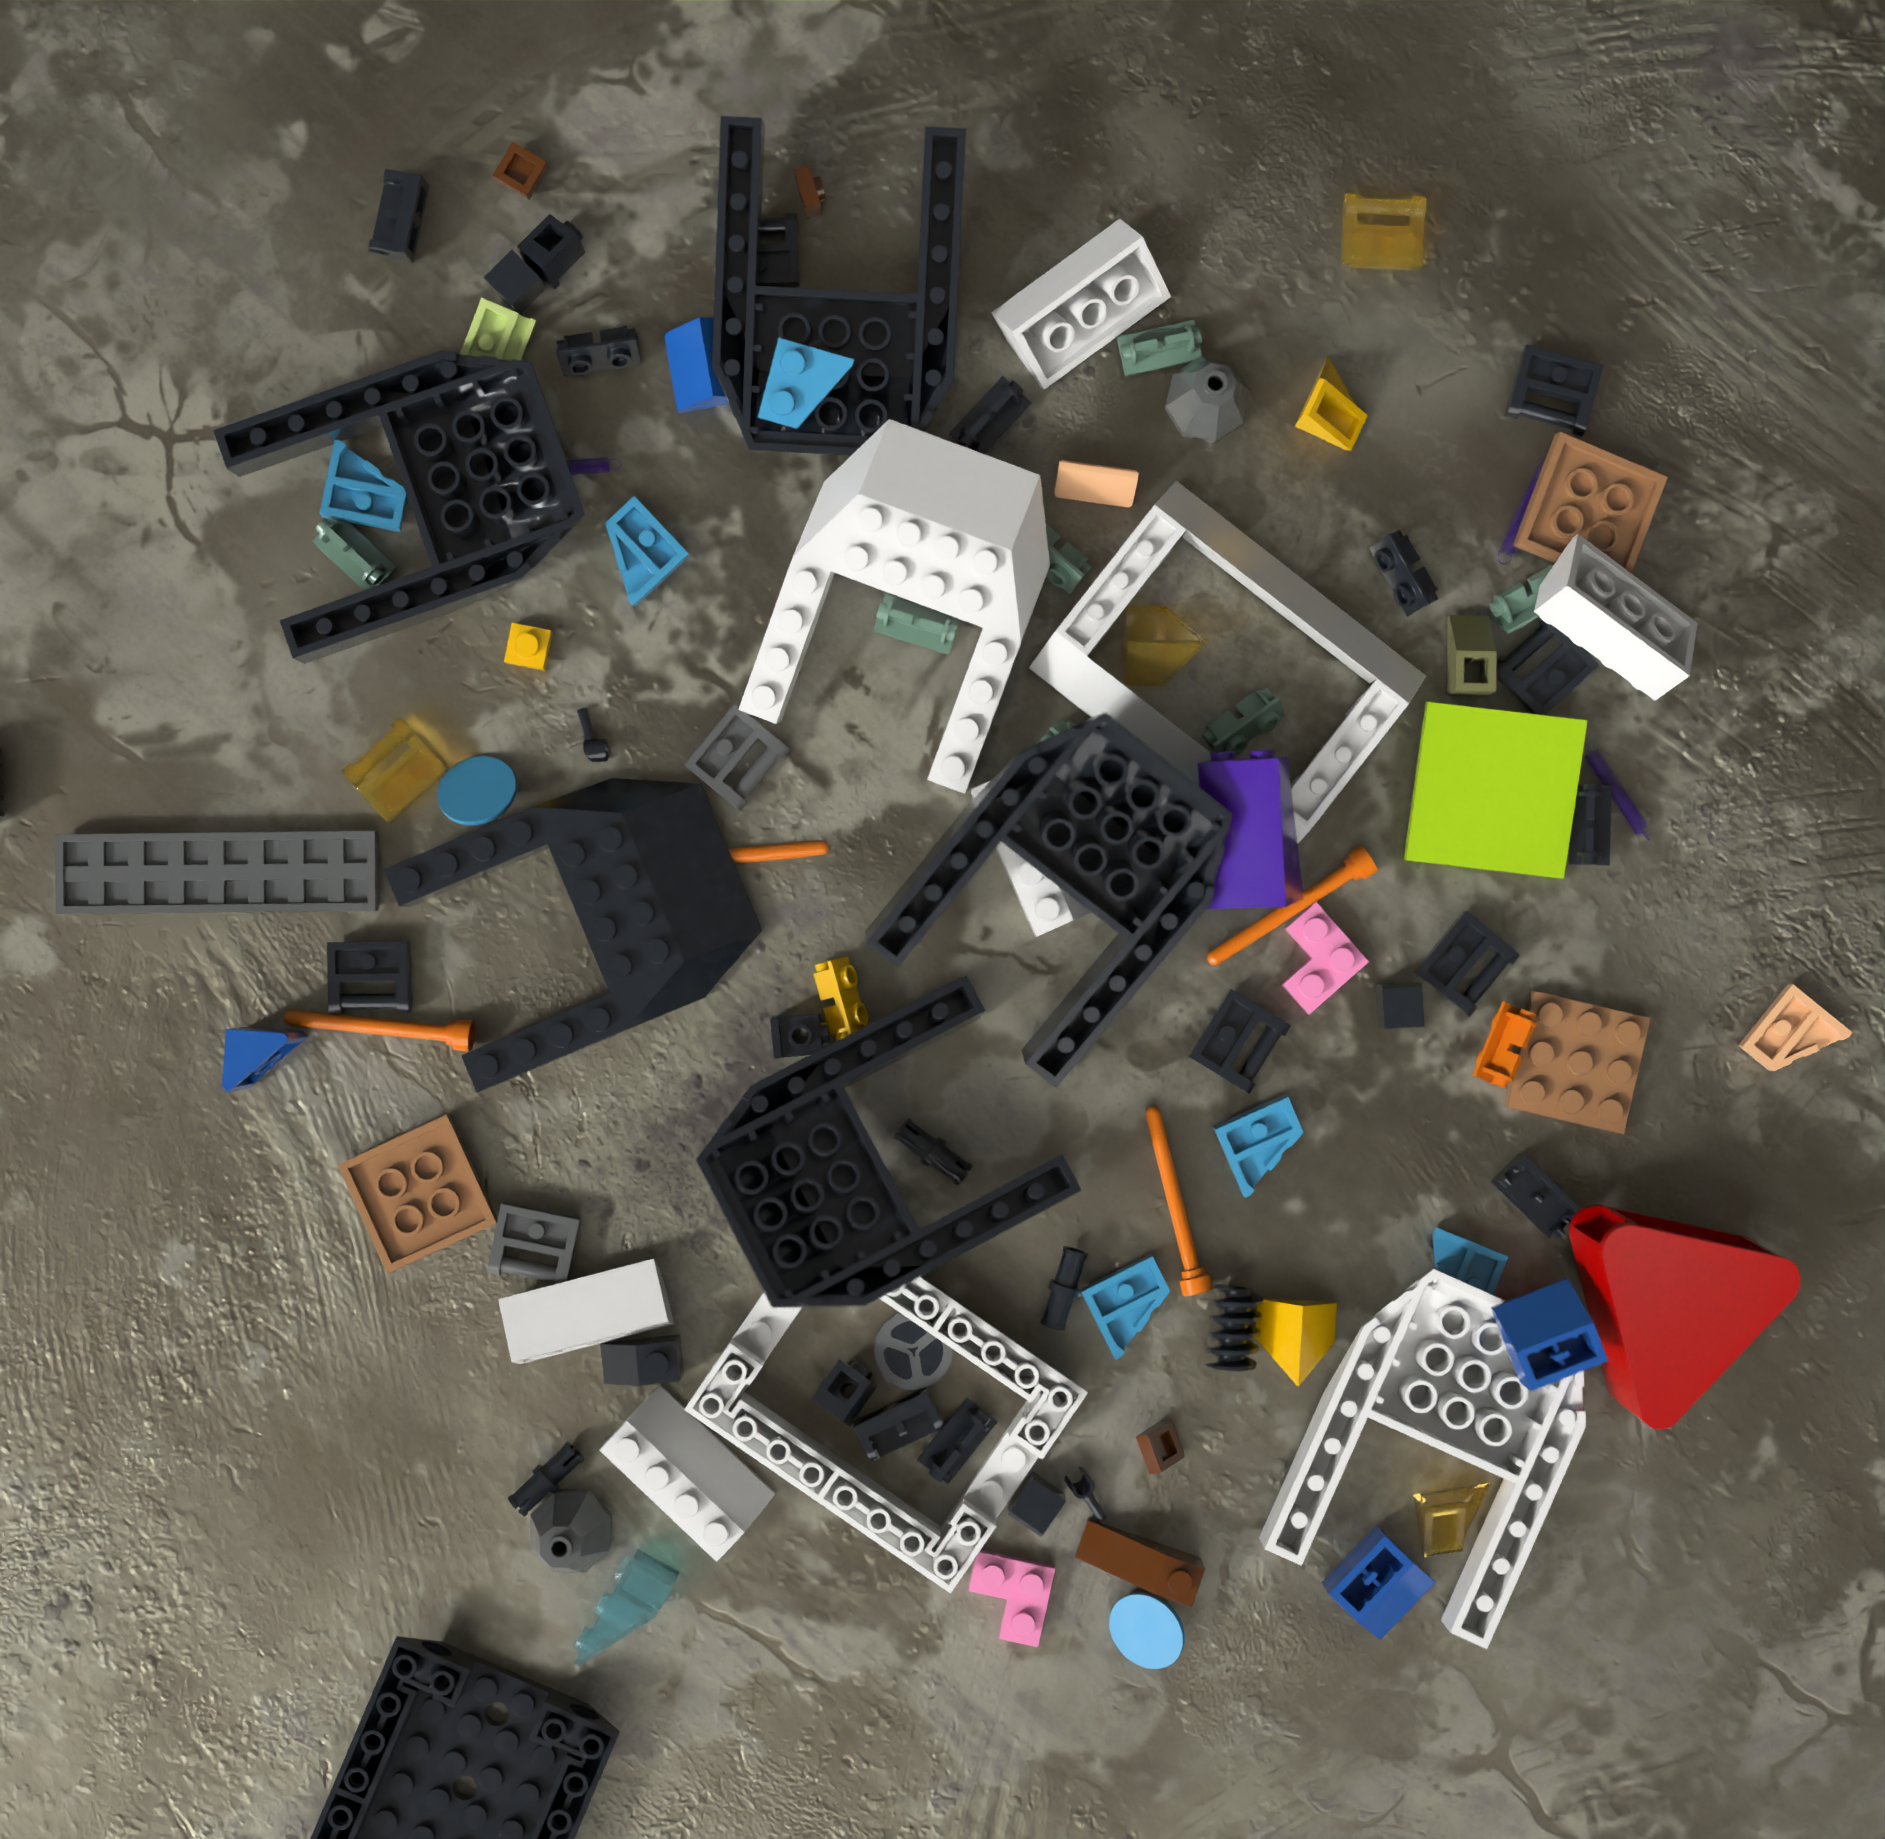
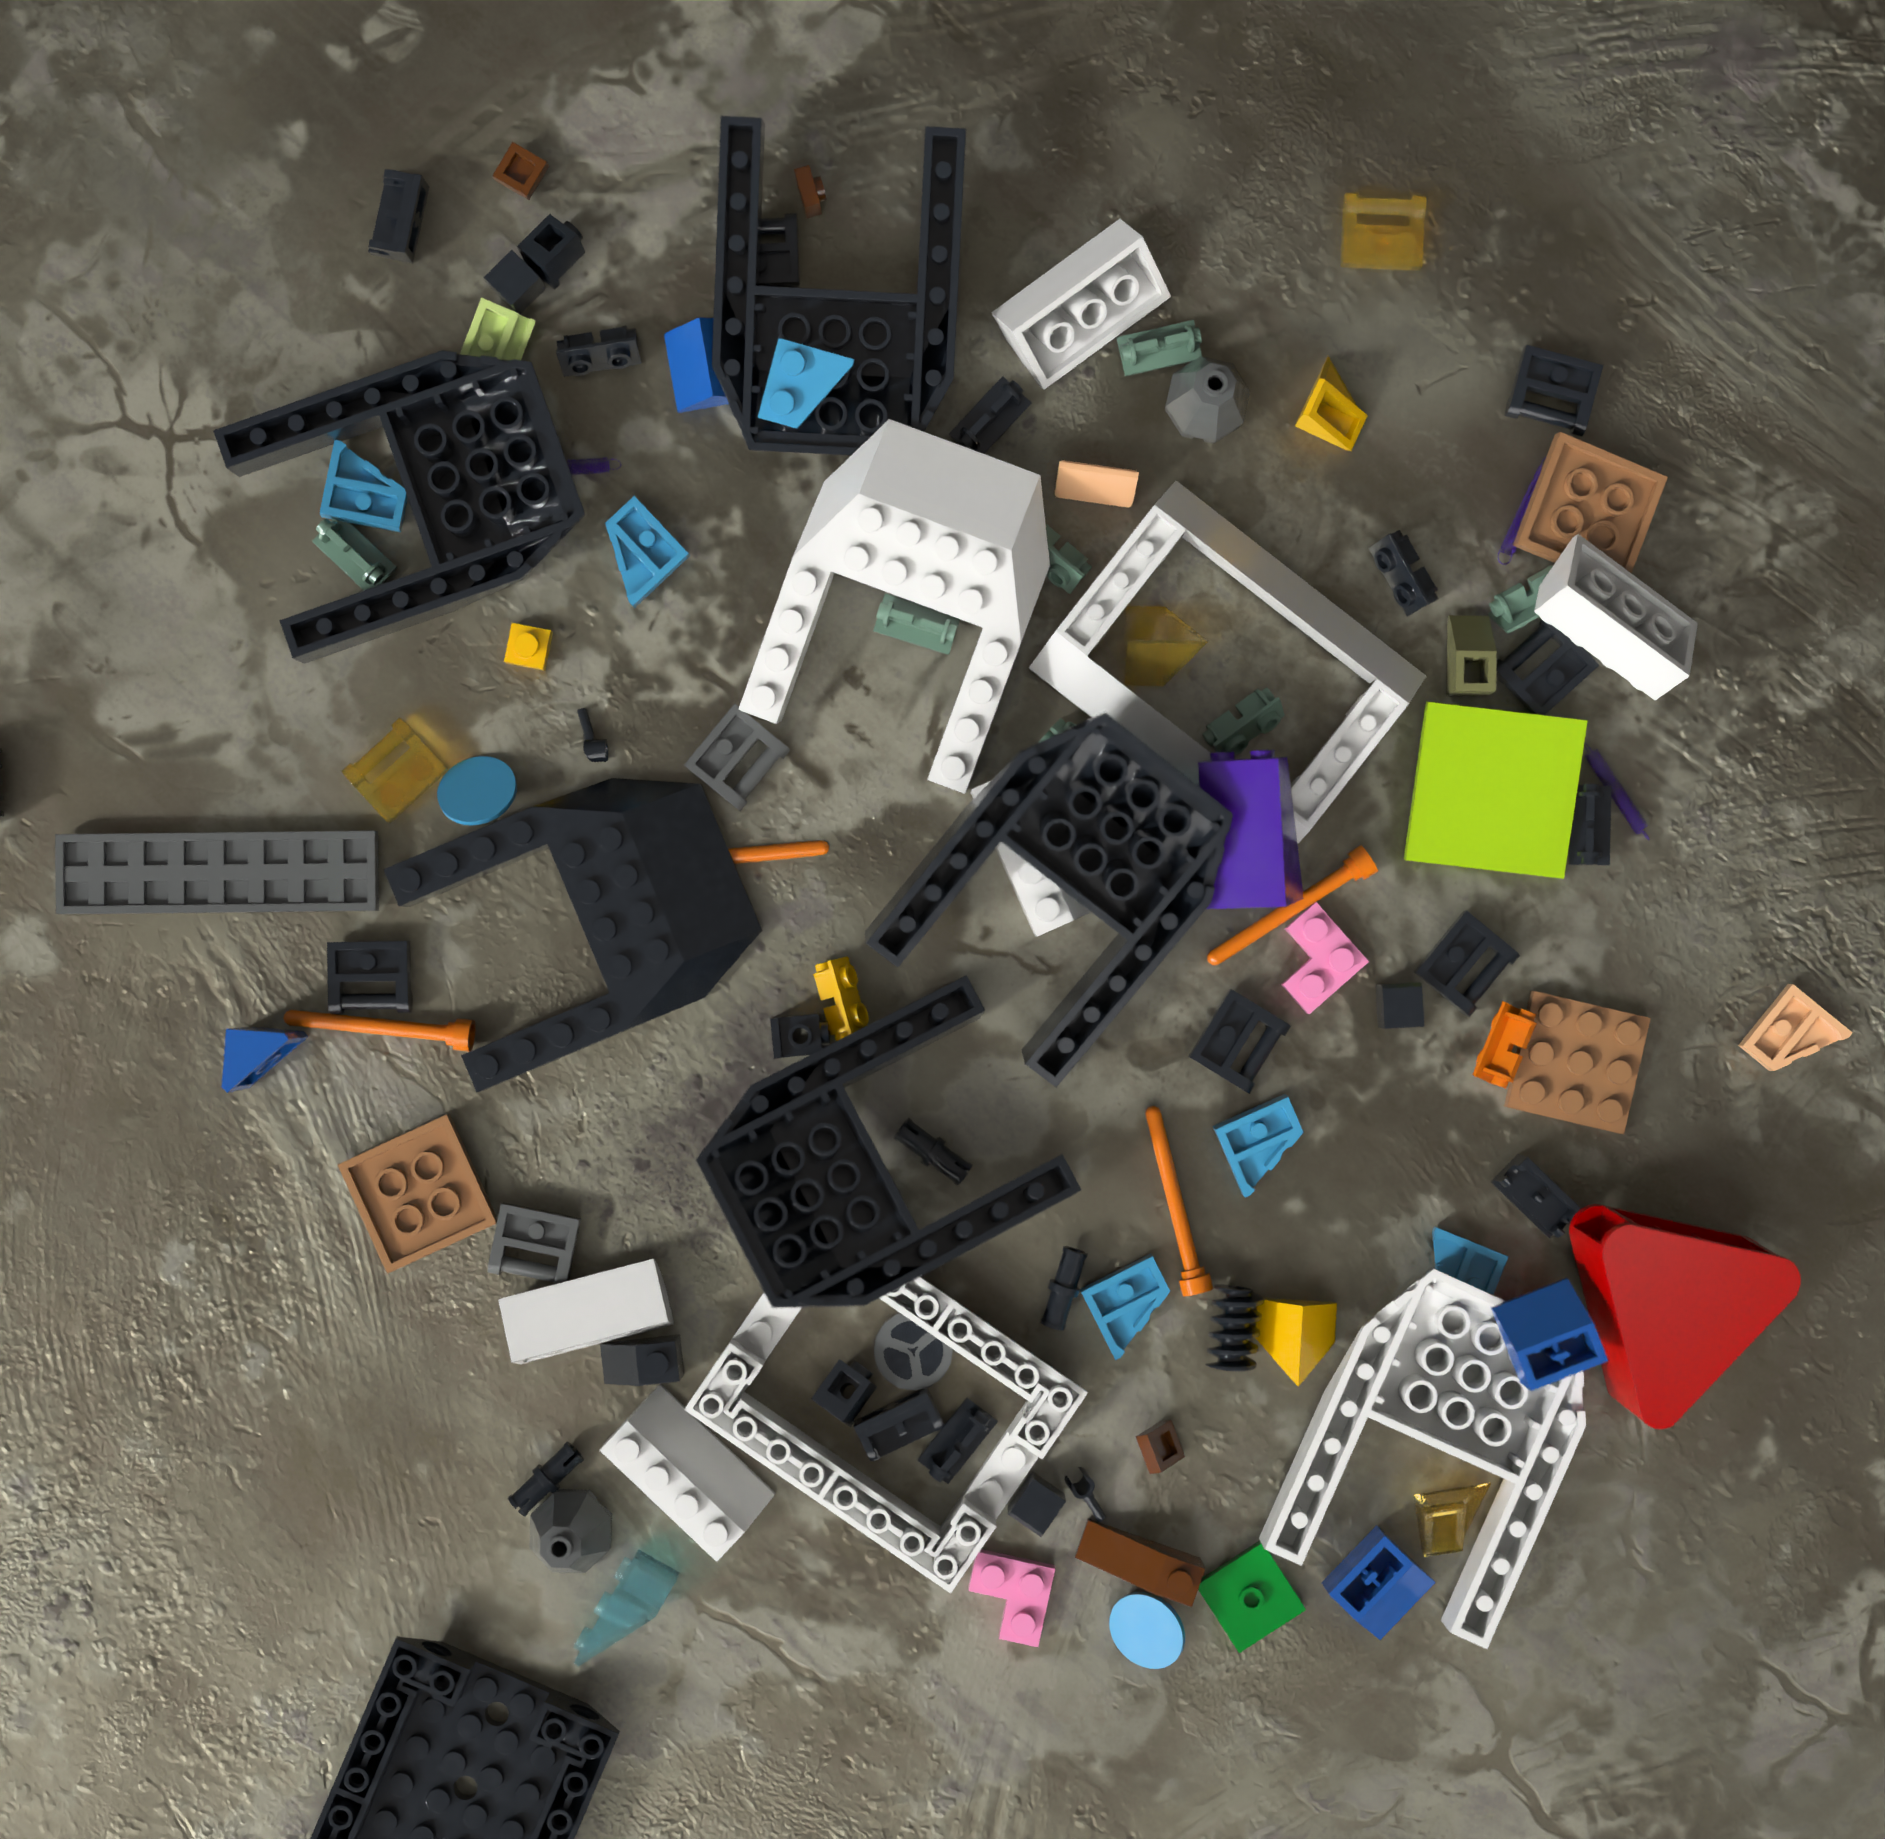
none -> green plate [1198,1540,1306,1653]

